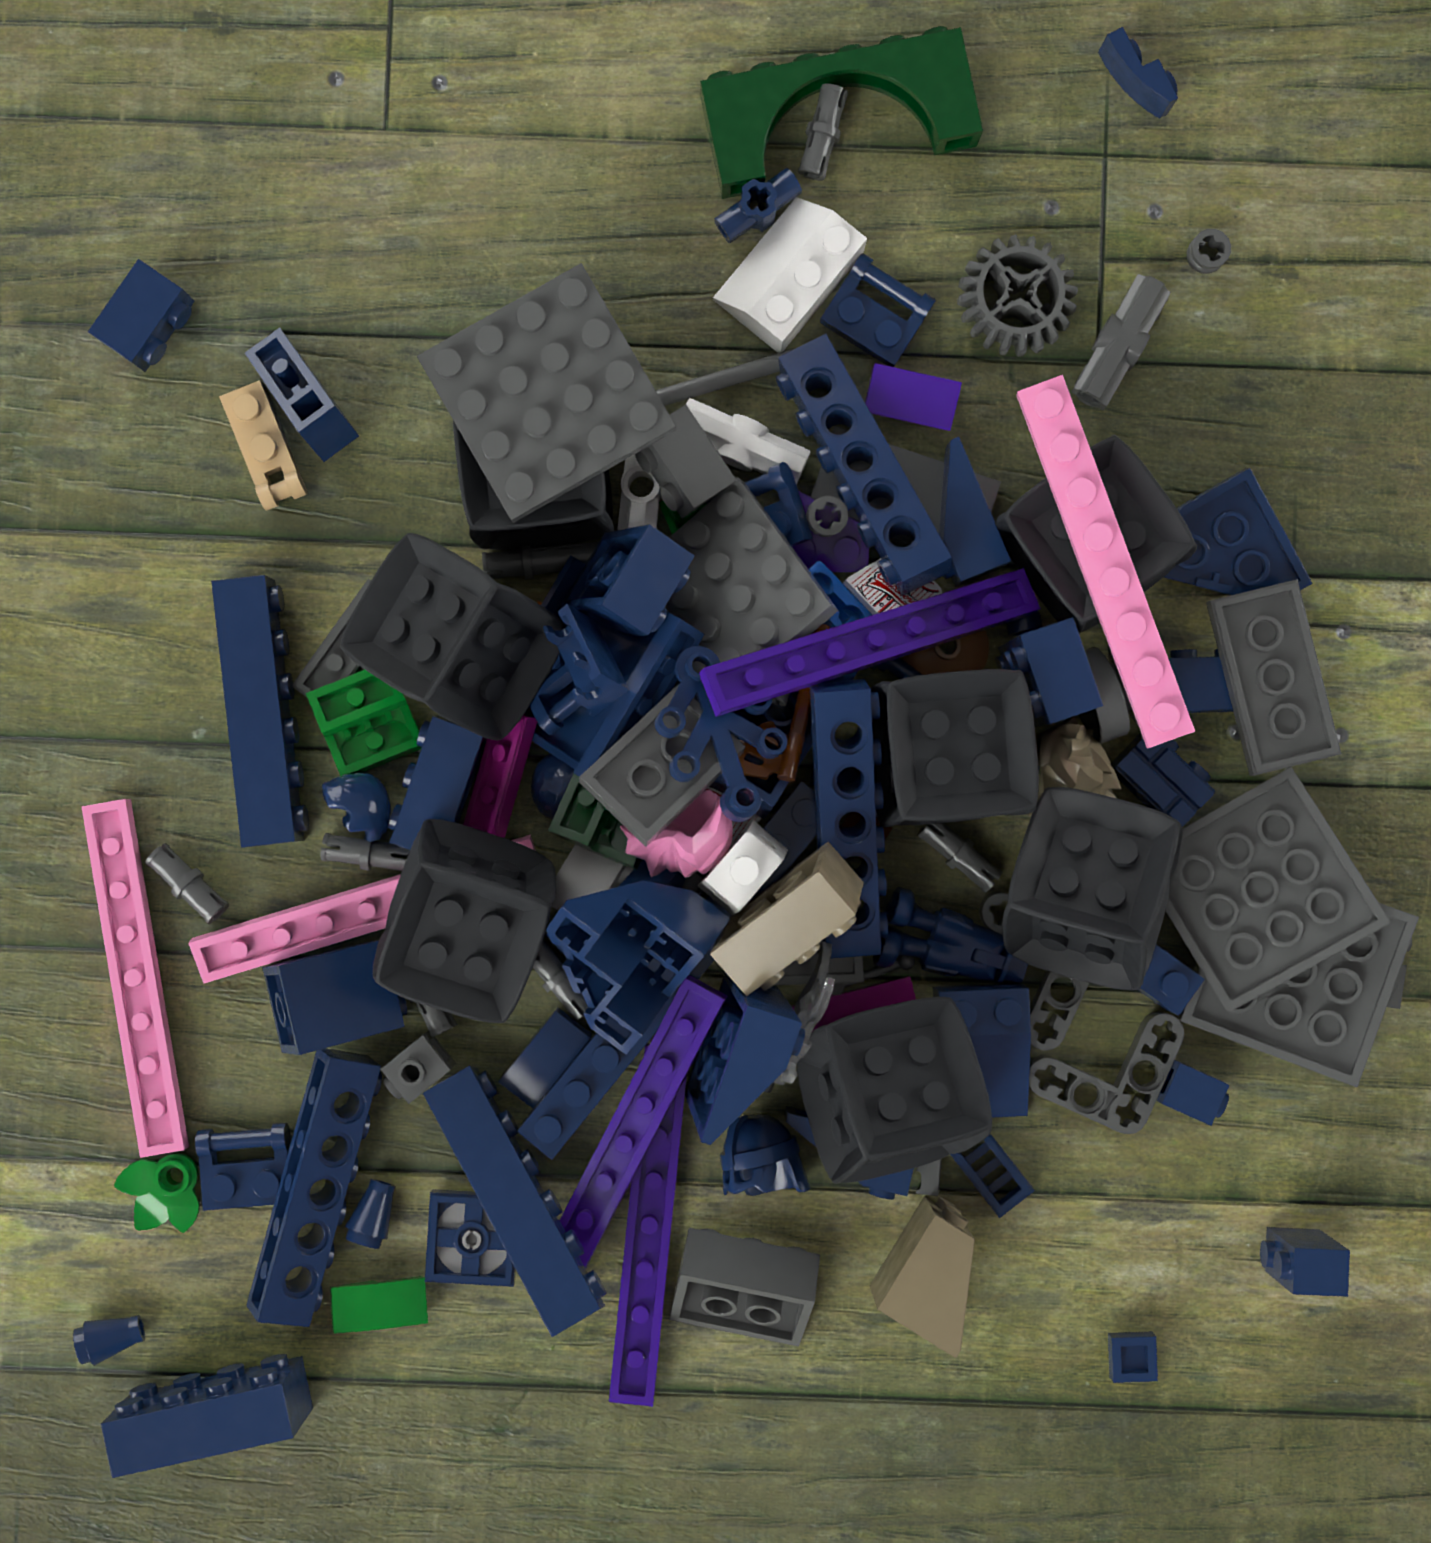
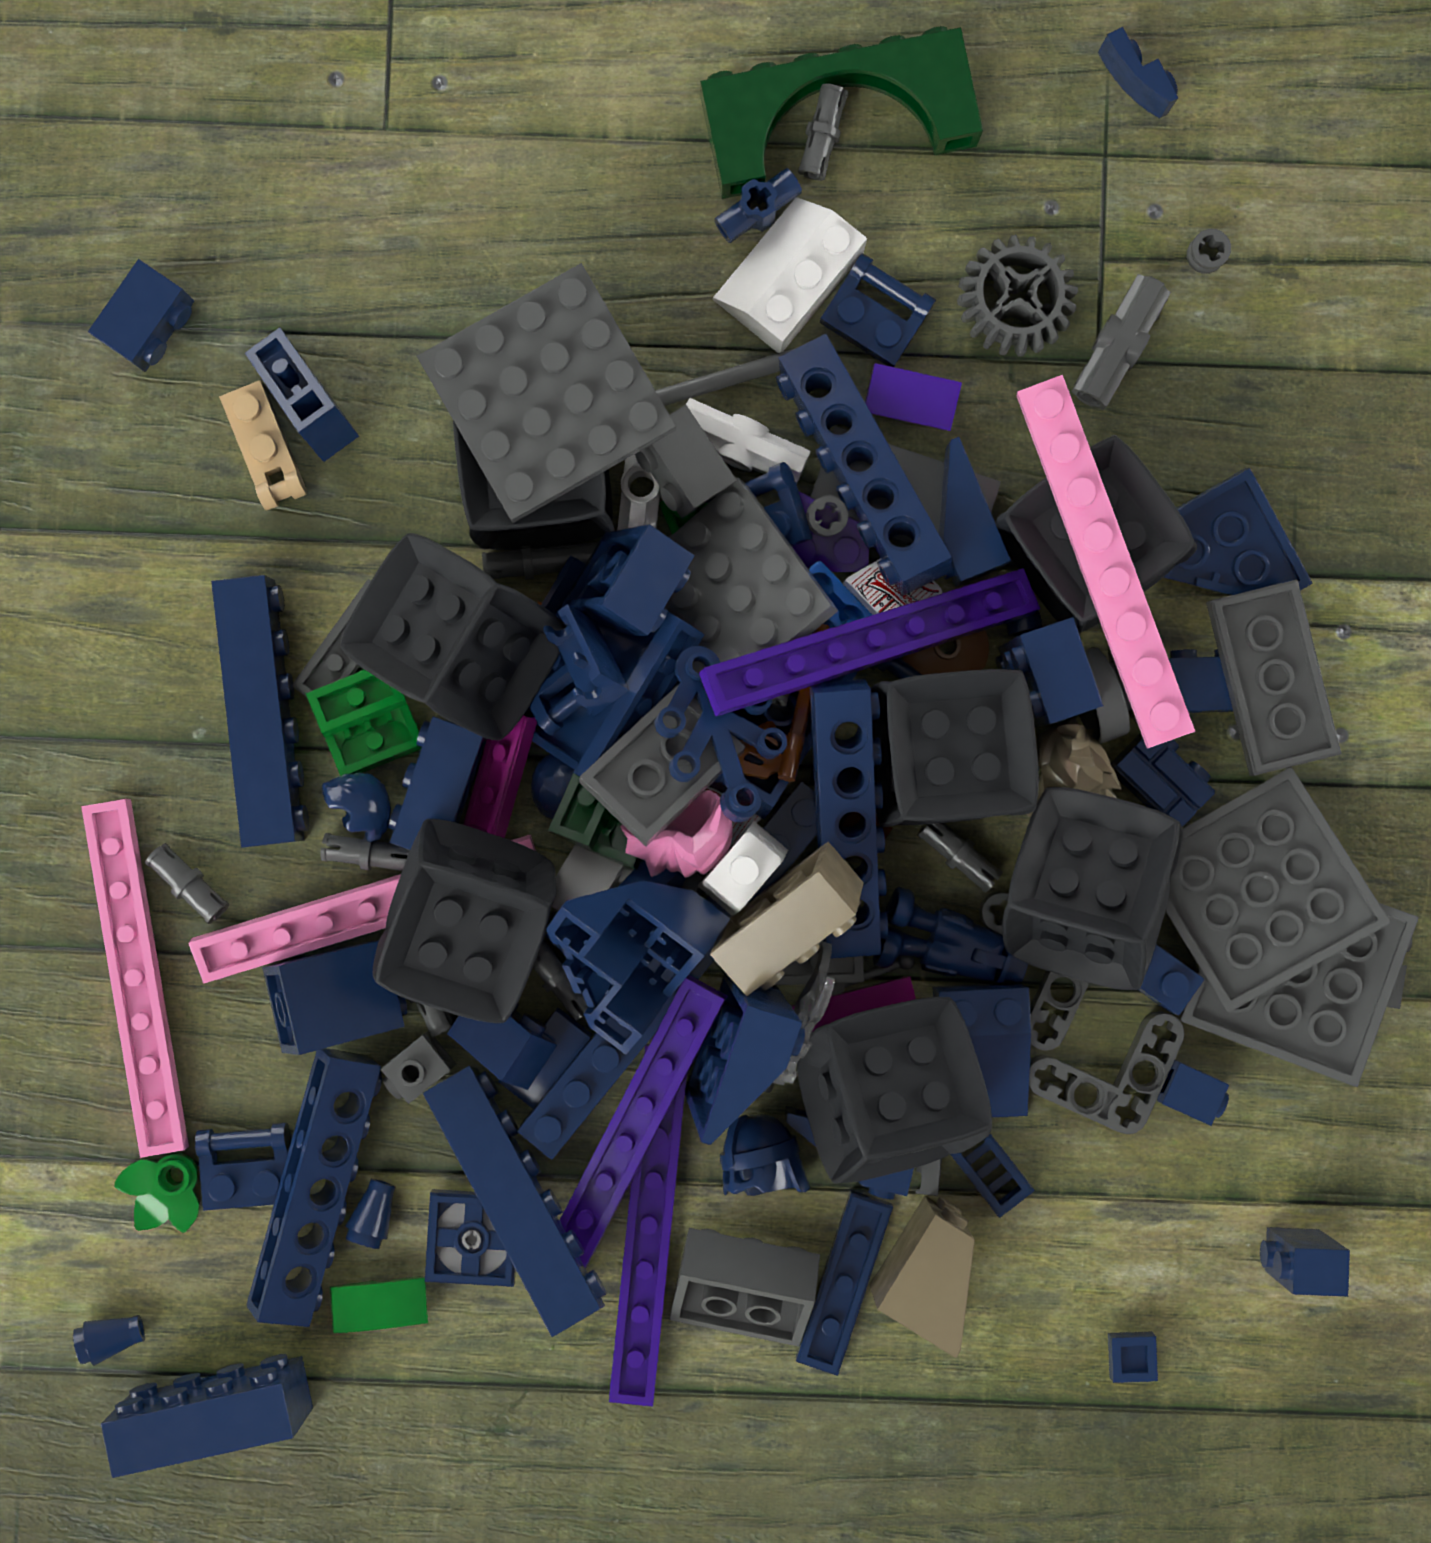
none -> dark blue brick [447,1003,557,1090]
none -> dark blue tile [795,1190,893,1376]

